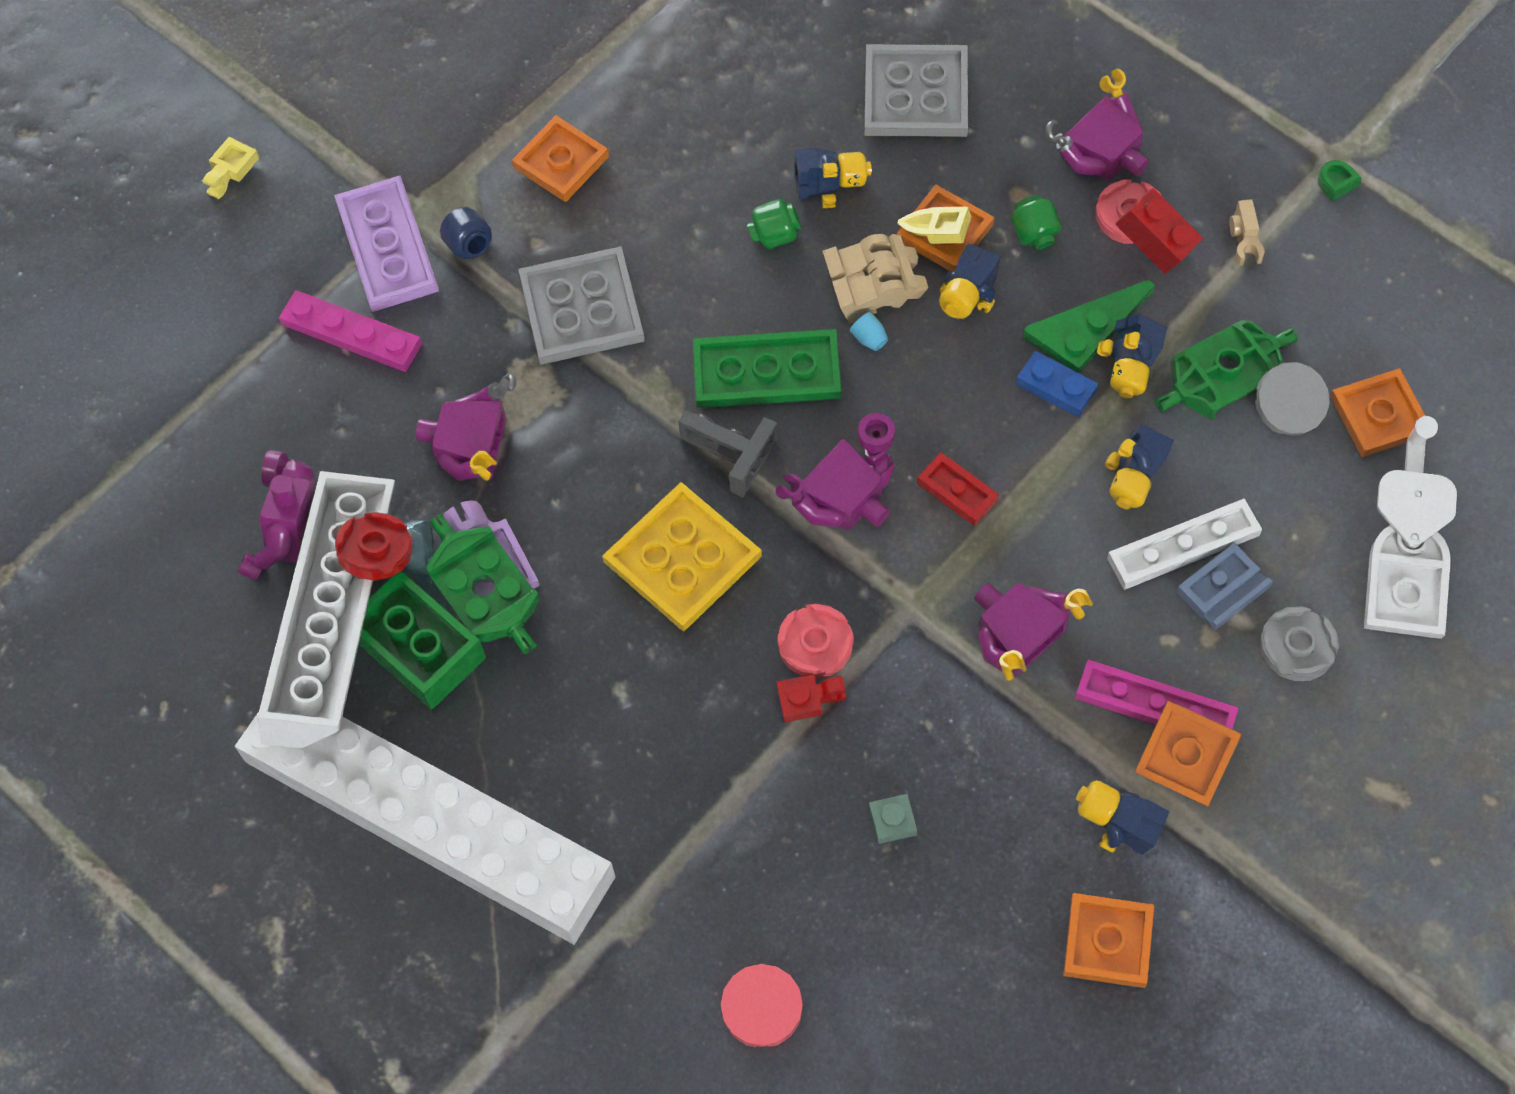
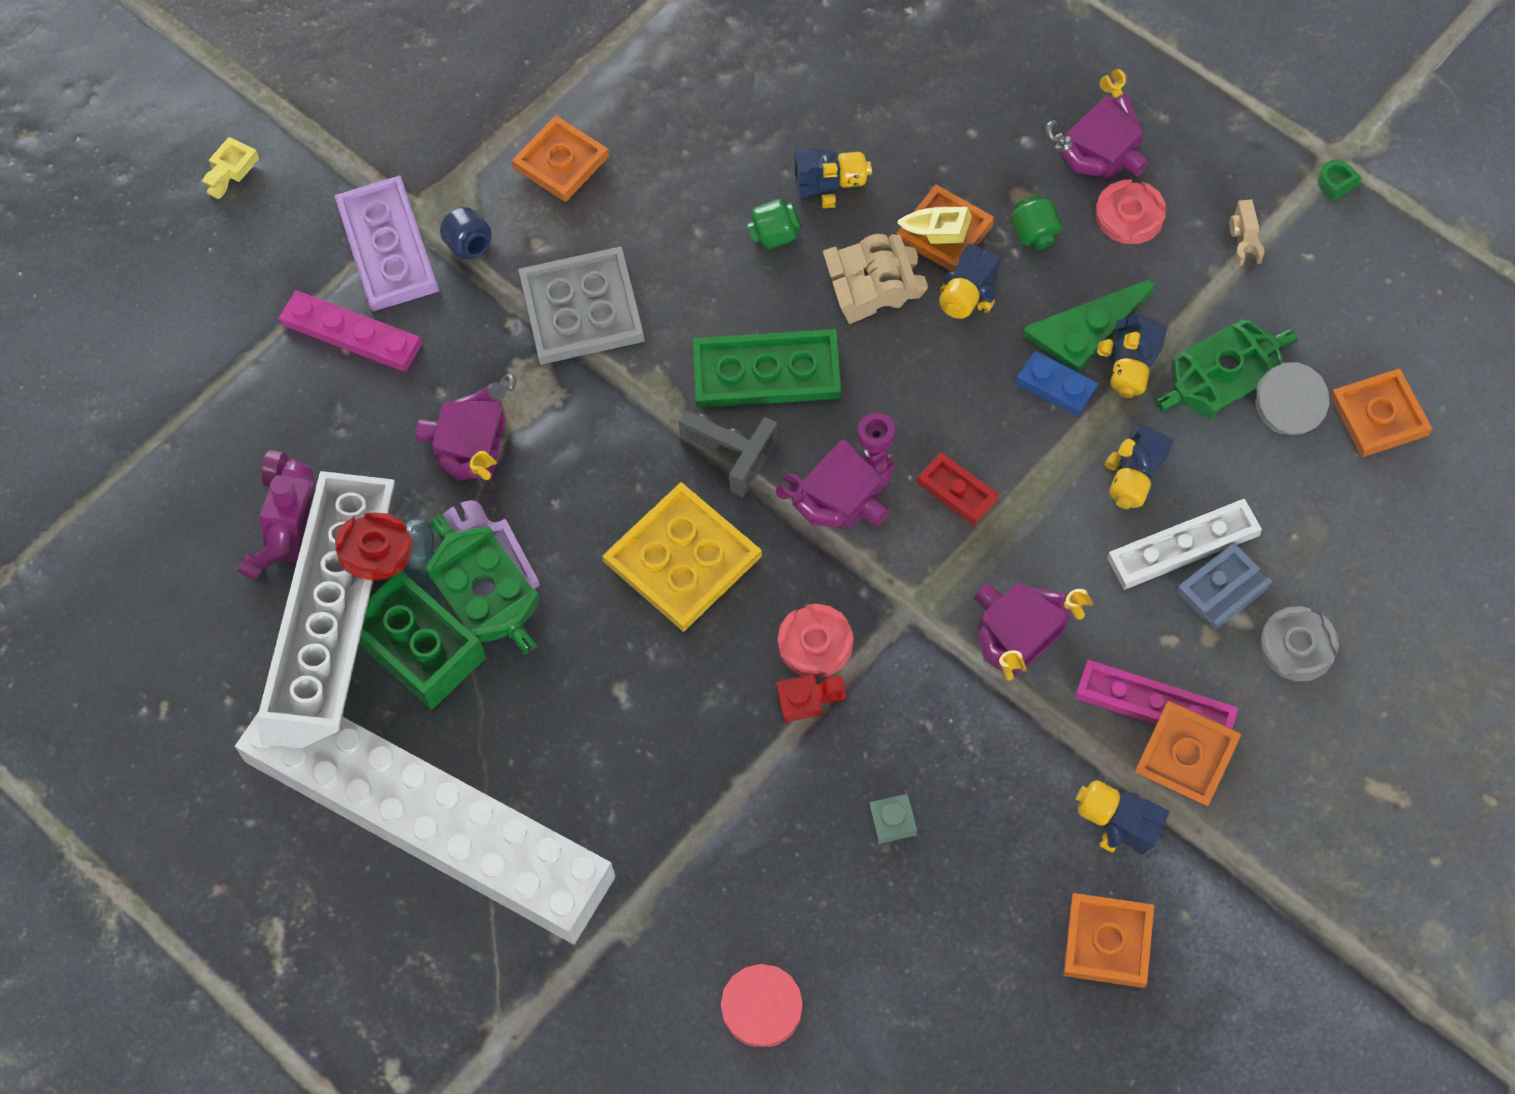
medium azure hose [850,312,888,351] -> none
light grey plate [864,44,968,137] -> none
red brick [1115,188,1203,274] -> none
white plate [1364,416,1457,639] -> none

